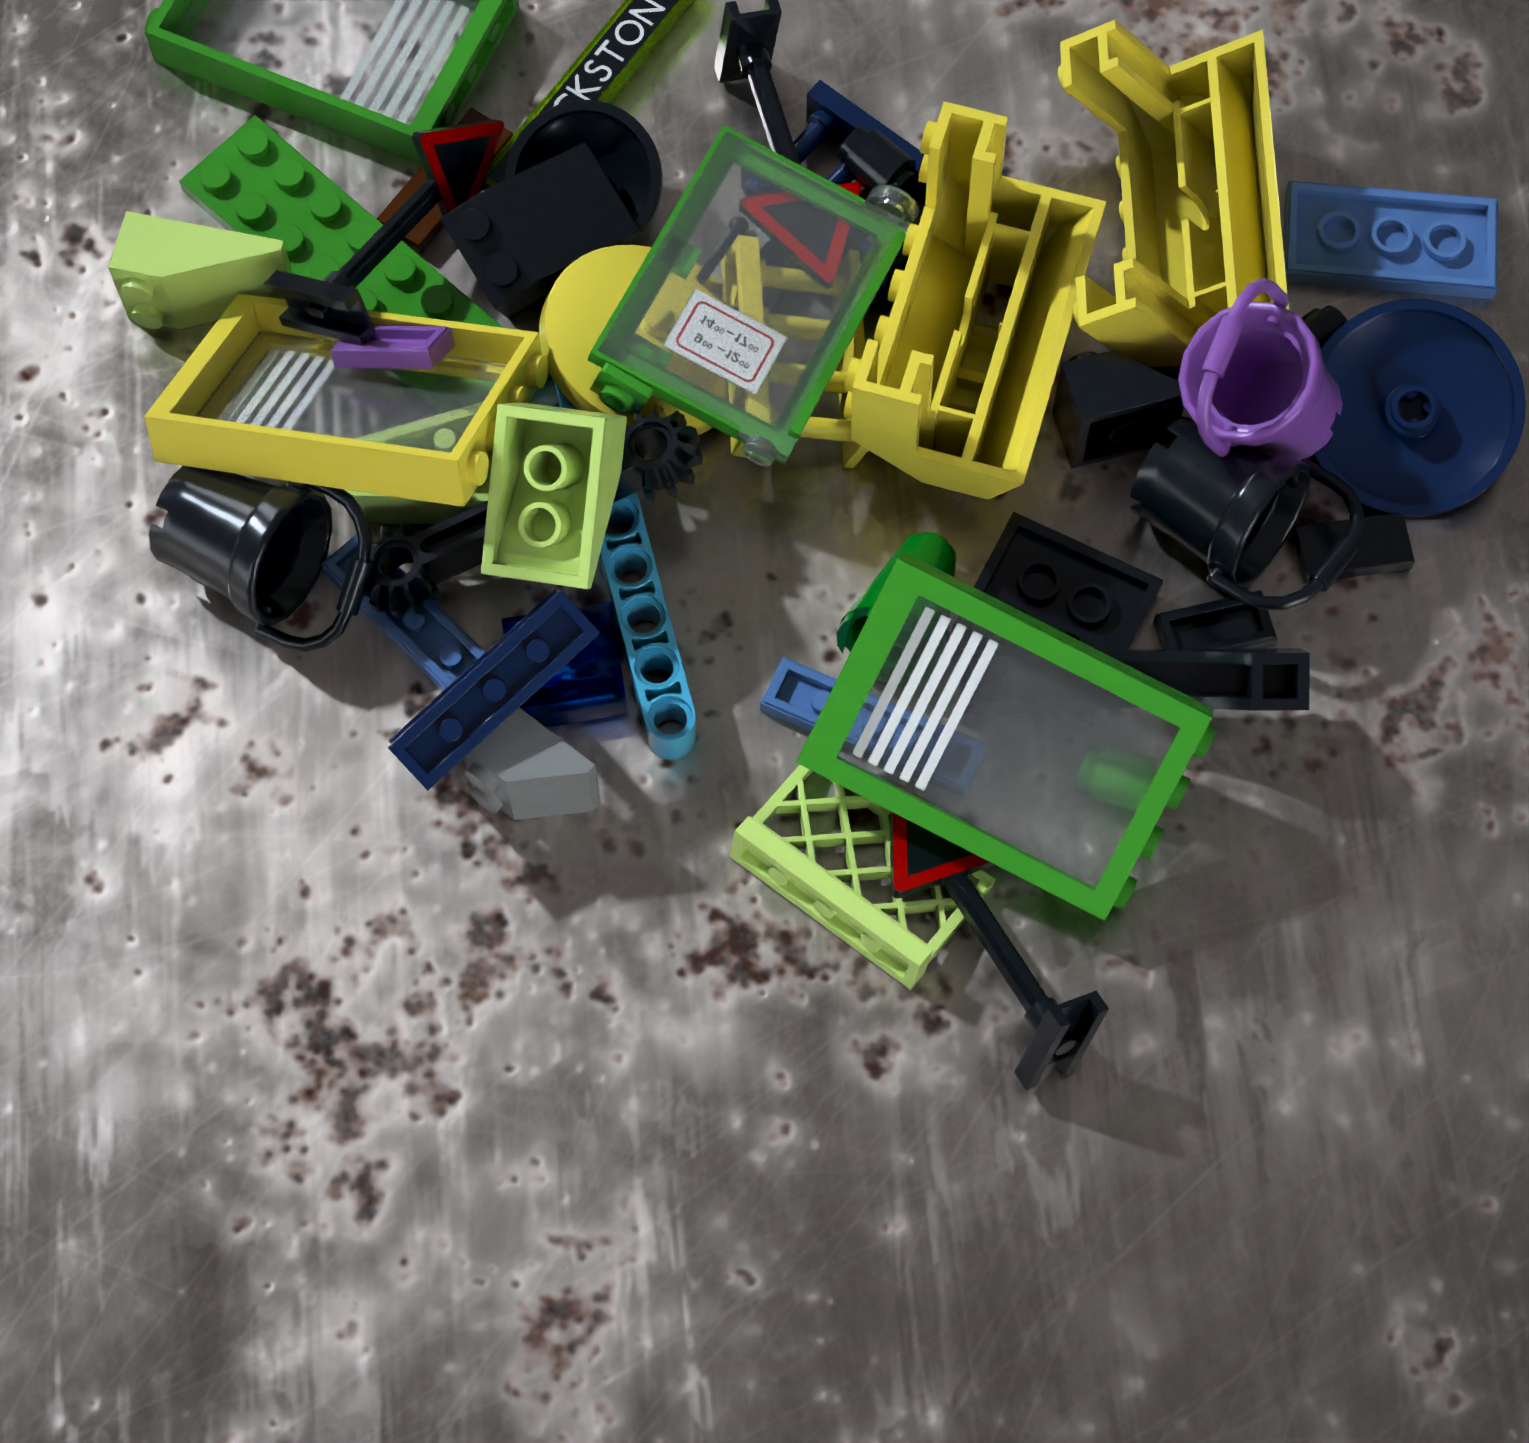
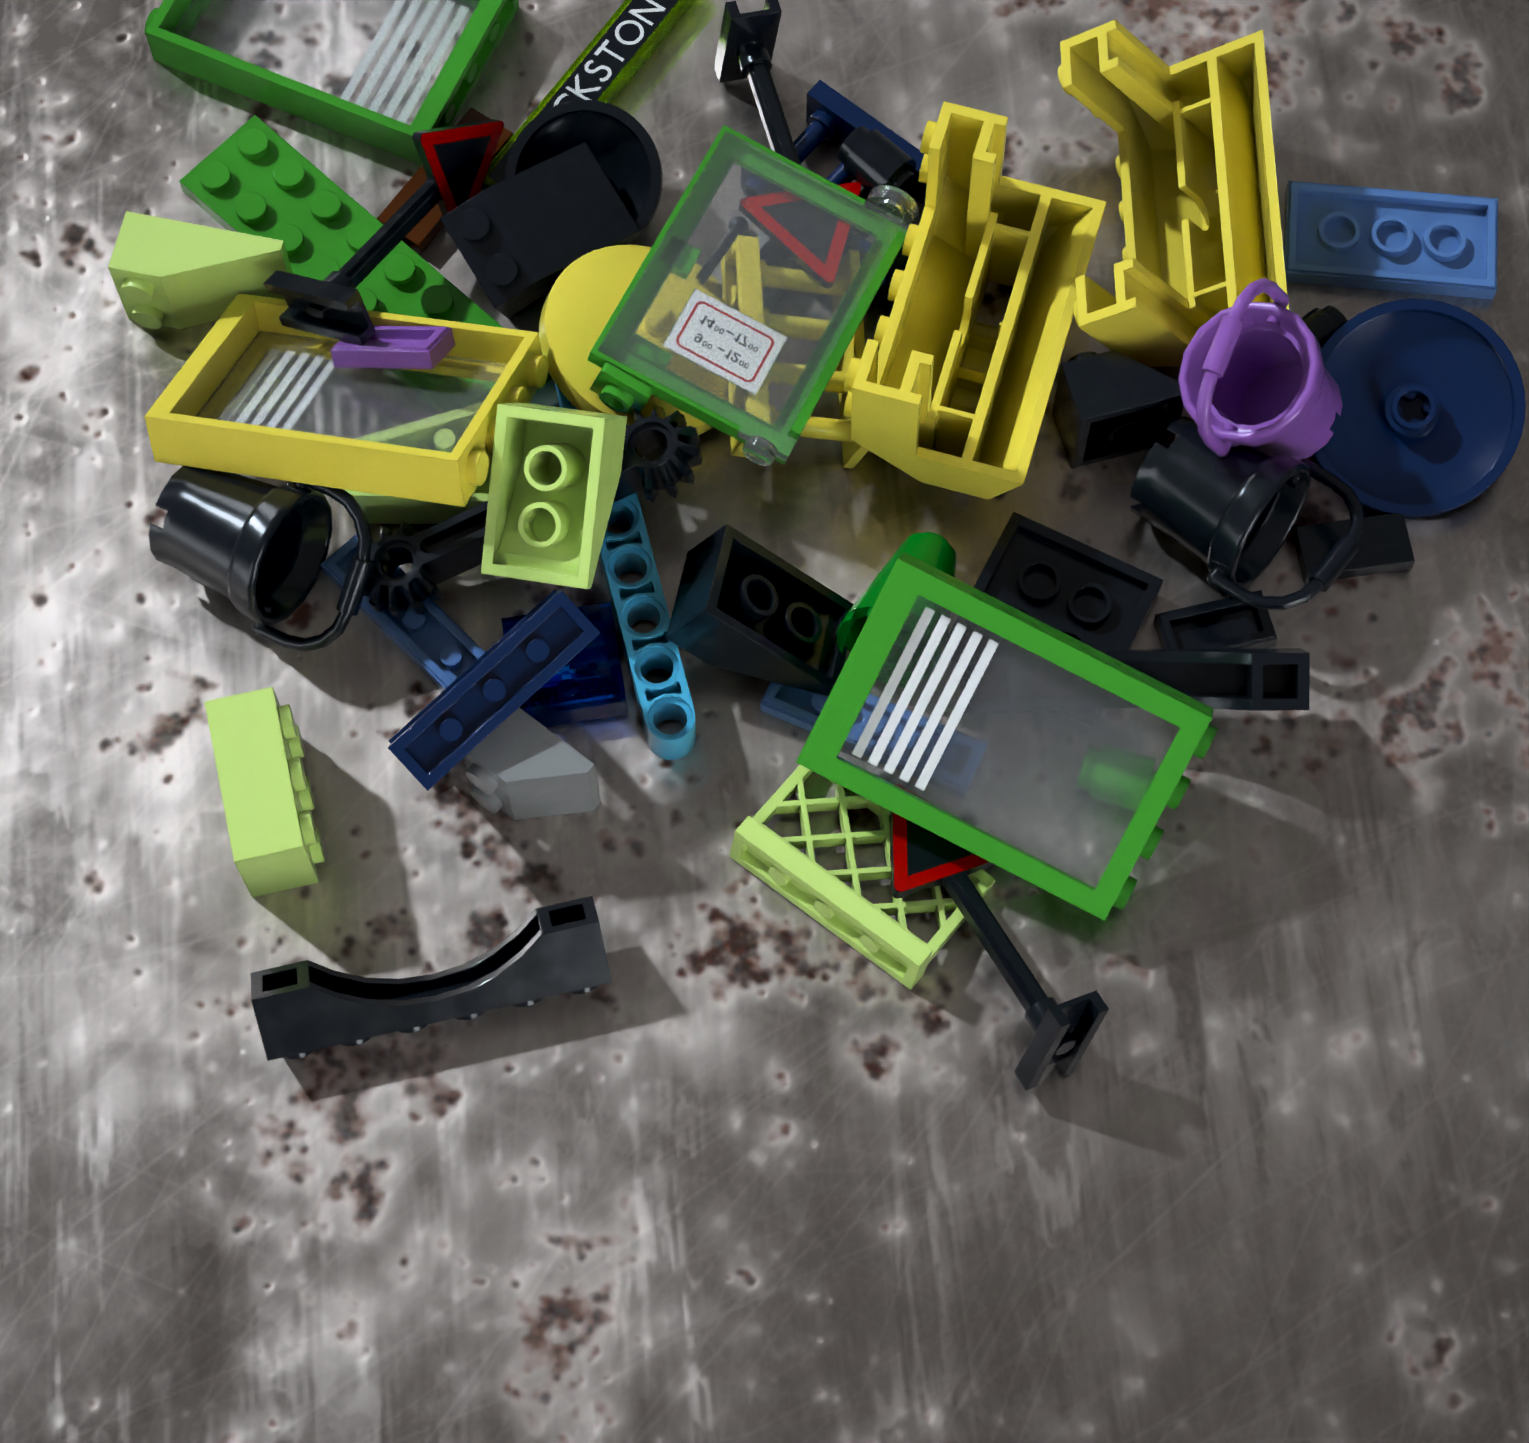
none -> yellowish green brick [204,687,325,897]
none -> black arch [250,896,612,1061]
none -> black slope [666,524,854,697]

